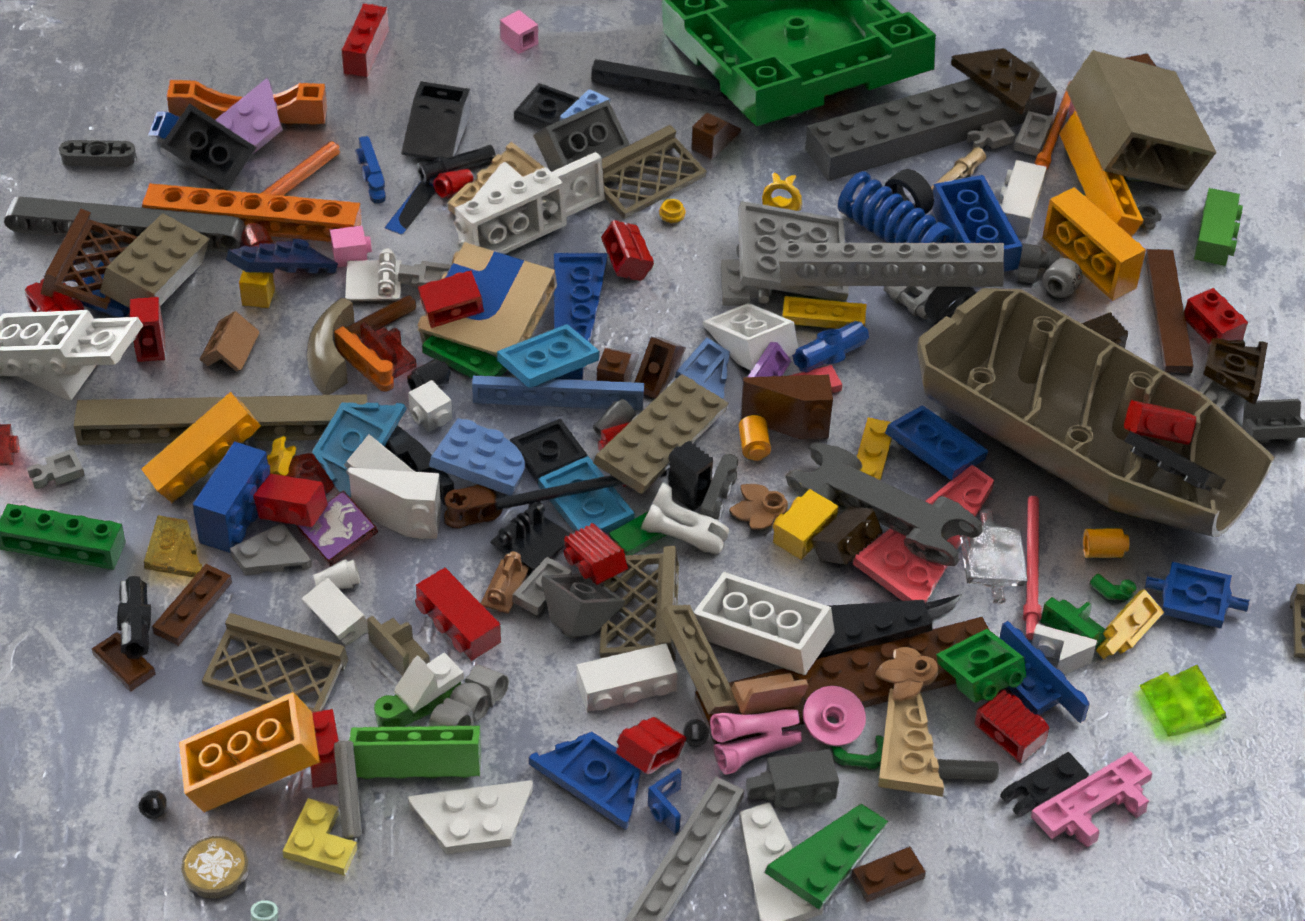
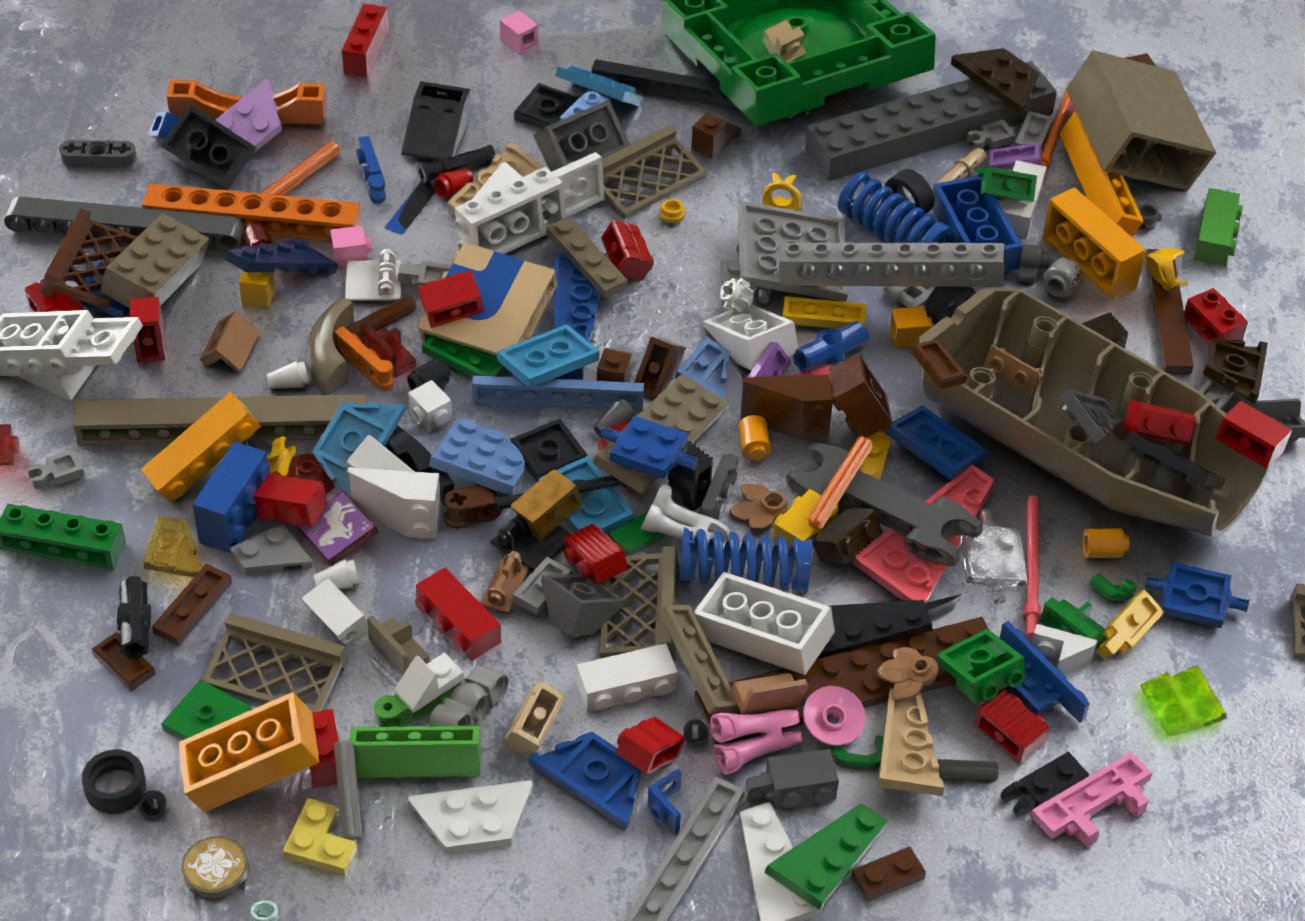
none -> black tyre [82,749,146,814]
none -> green plate [161,680,252,740]
none -> white cone [267,360,311,390]
none -> tan brick [502,681,566,759]
none -> pearl gold panel [511,470,584,541]
none -> dark tan plate [546,216,628,298]
none -> dark azure plate [555,64,643,106]
none -> blue plate [600,415,698,479]
none -> blue piece [679,527,812,594]
none -> white gear [720,278,754,312]
none -> tan brick [762,20,807,63]
none -> orange axle [807,436,872,530]
none -> reddish brown brick [829,353,893,438]
none -> light orange brick [889,306,933,348]
none -> reddish brown tile [911,339,967,389]
none -> green panel [976,166,1037,203]
none -> medium nougat hinge [984,345,1045,396]
none -> medium lavender plate [989,143,1042,170]
none -> dark grey wing [1059,389,1122,444]
none -> yellow piece [1145,247,1188,291]
none -> red brick [1215,401,1292,469]

